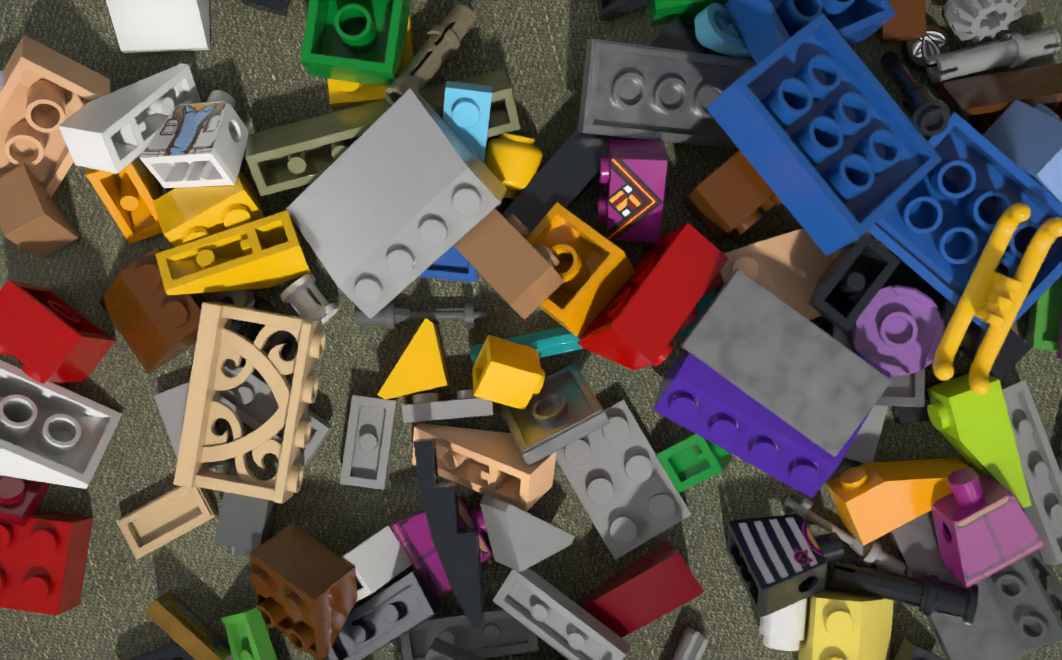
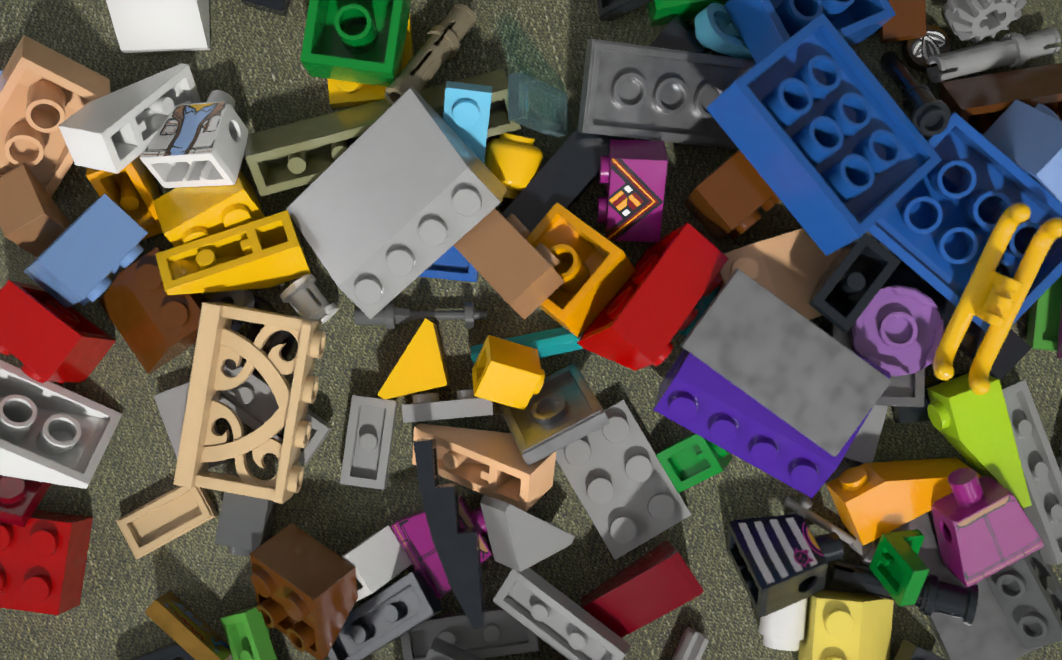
none -> medium blue brick [23,193,148,308]
none -> clear light blue tile [508,72,567,137]
none -> green bracket [869,529,930,606]

